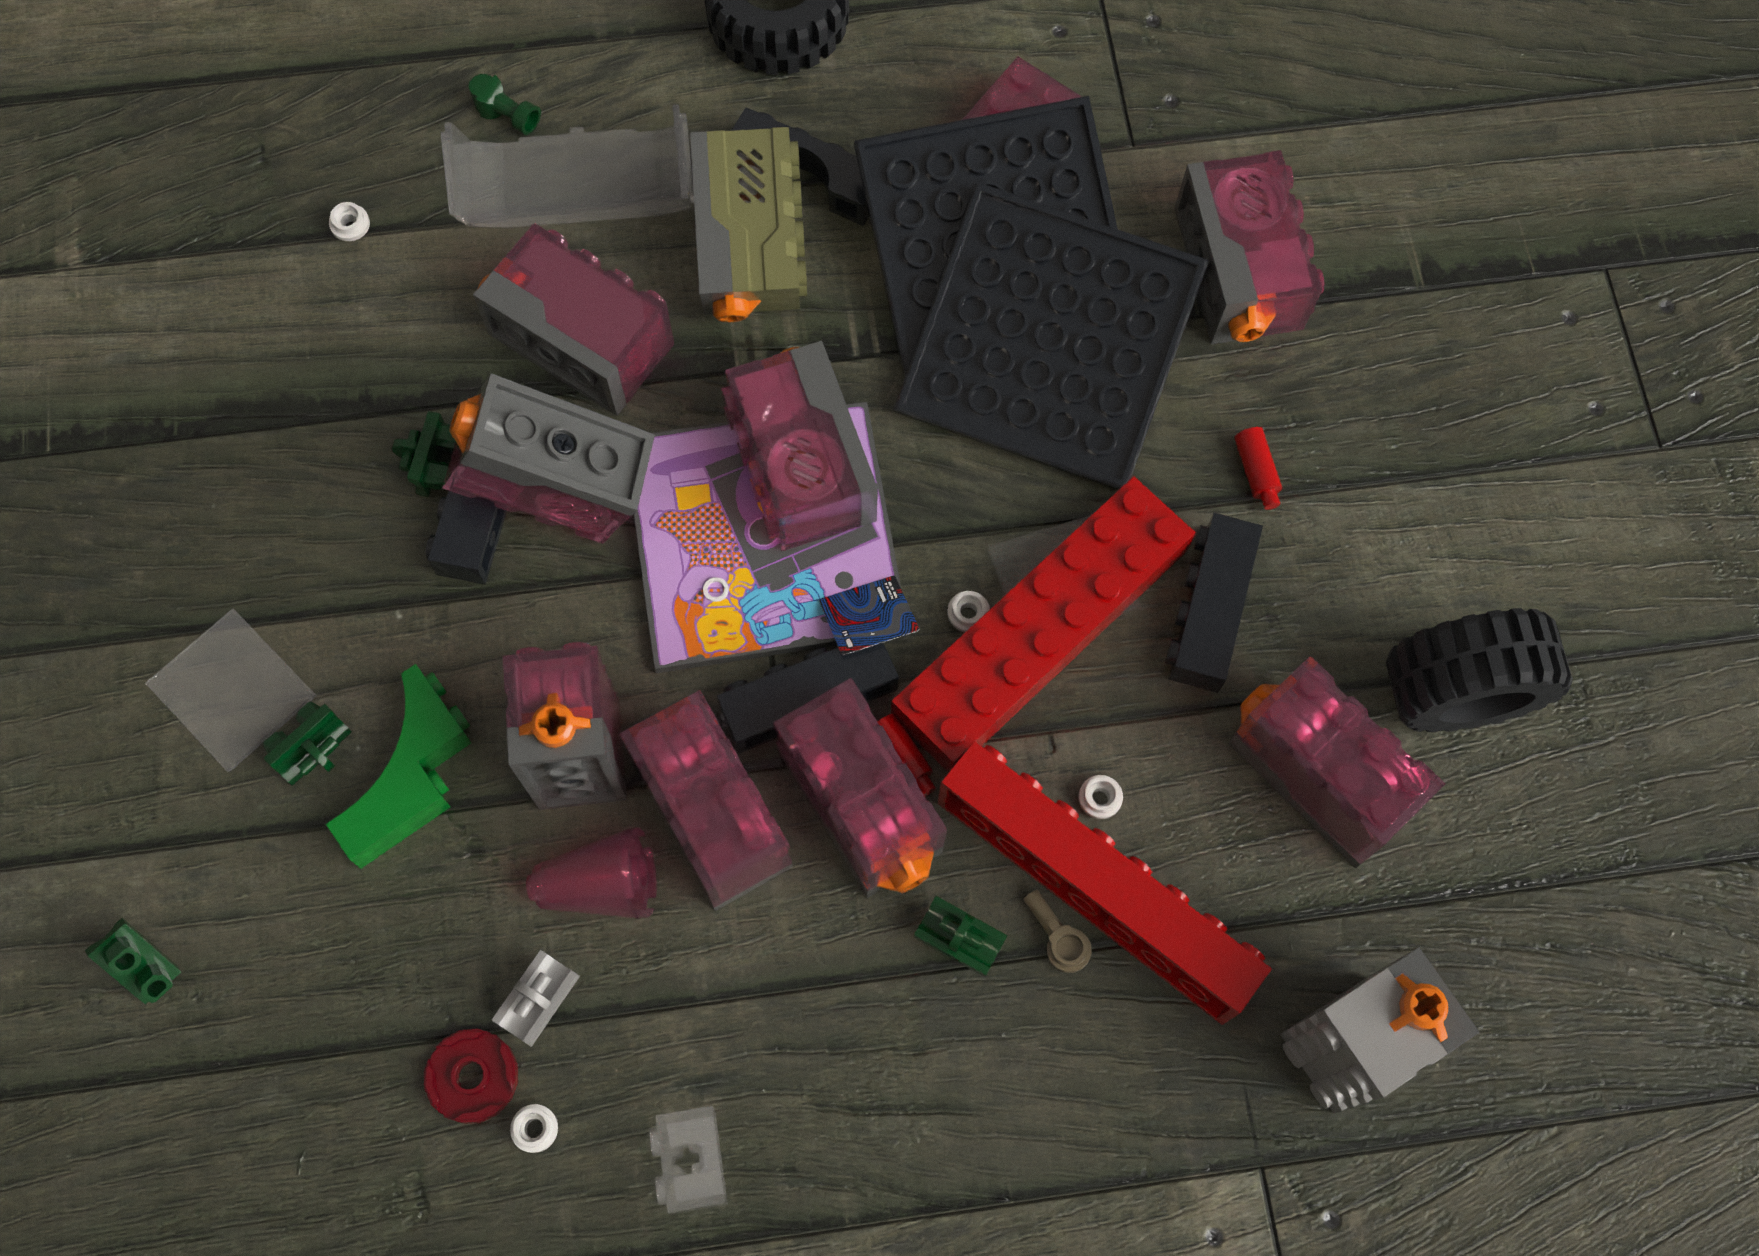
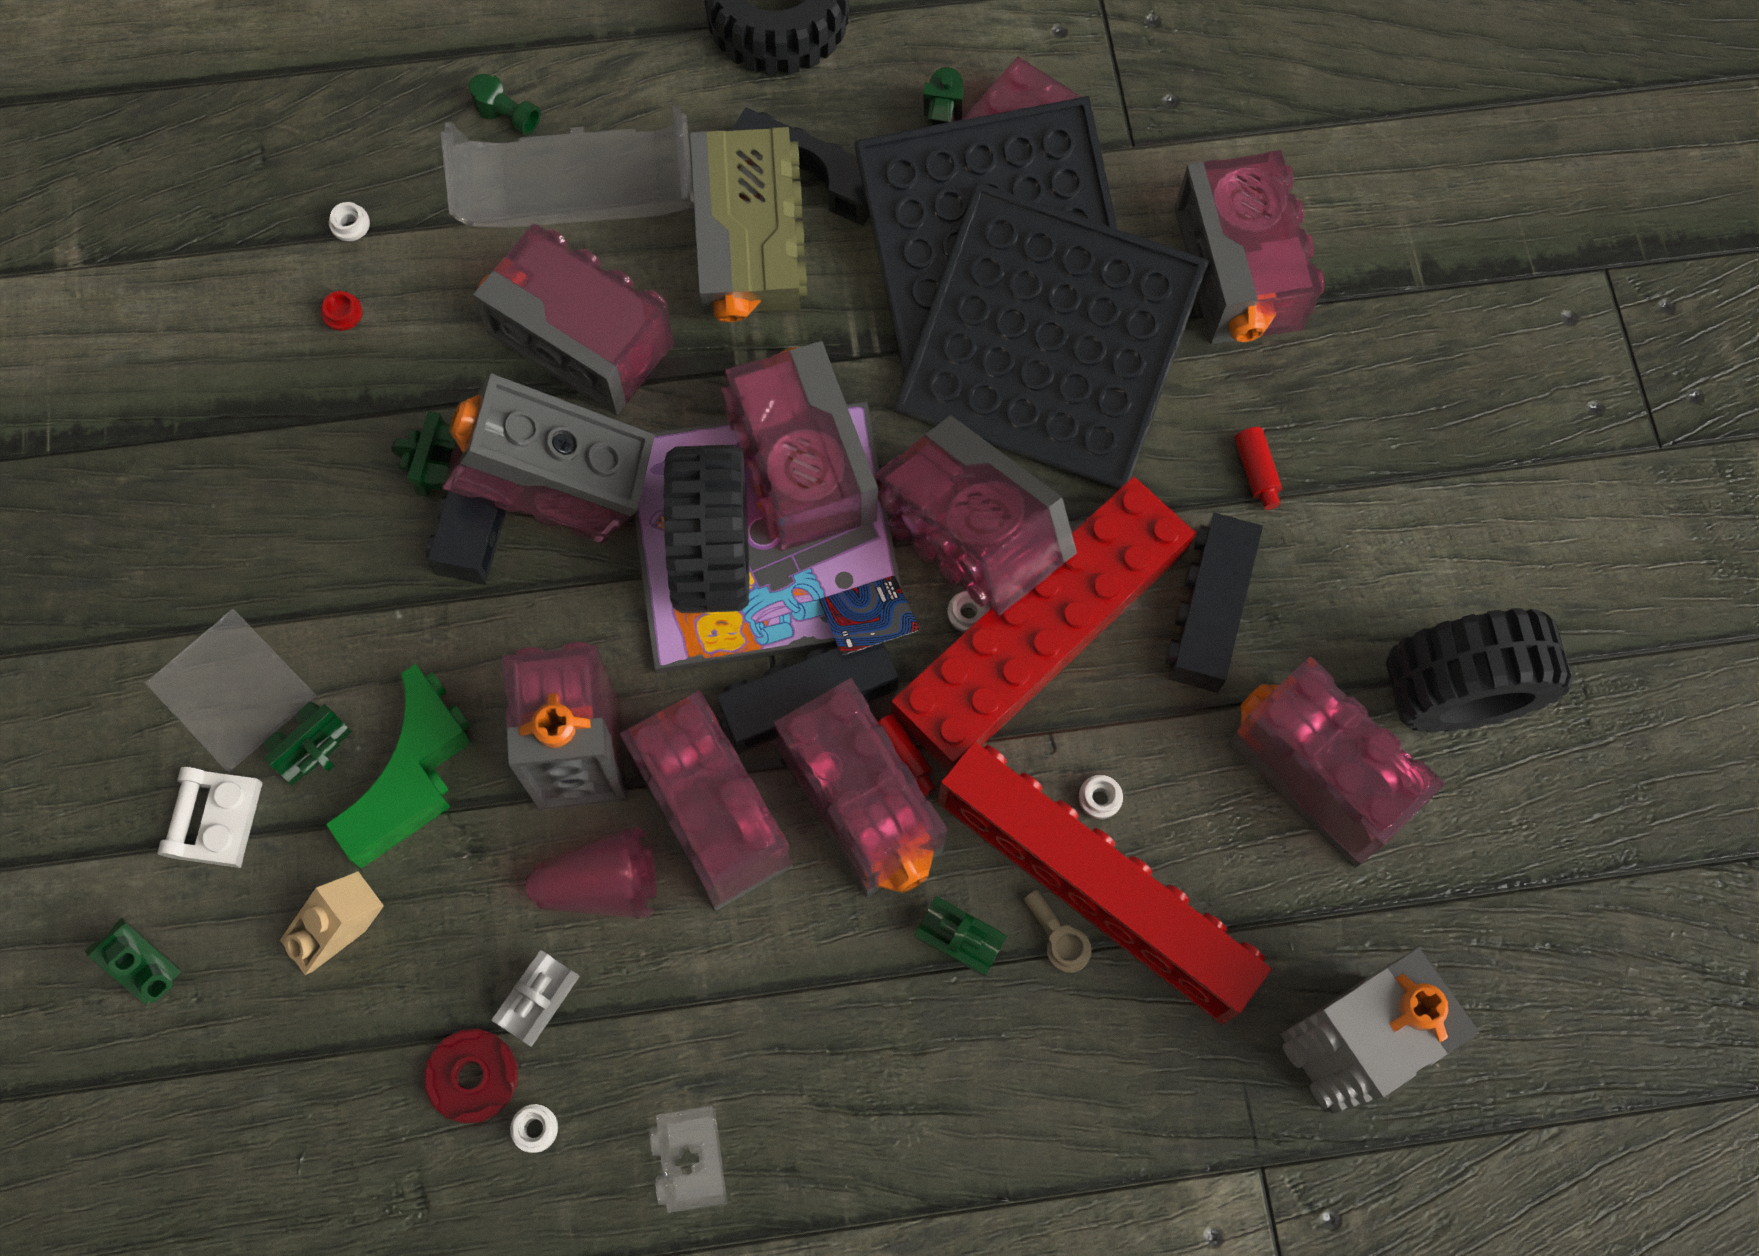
none -> white plate [157,767,262,868]
none -> tan slope [280,871,384,975]
none -> red plate [321,291,363,331]
none -> black tyre [663,445,749,613]
none -> clear pink piece [873,415,1077,616]
none -> dark green hips [923,67,964,126]

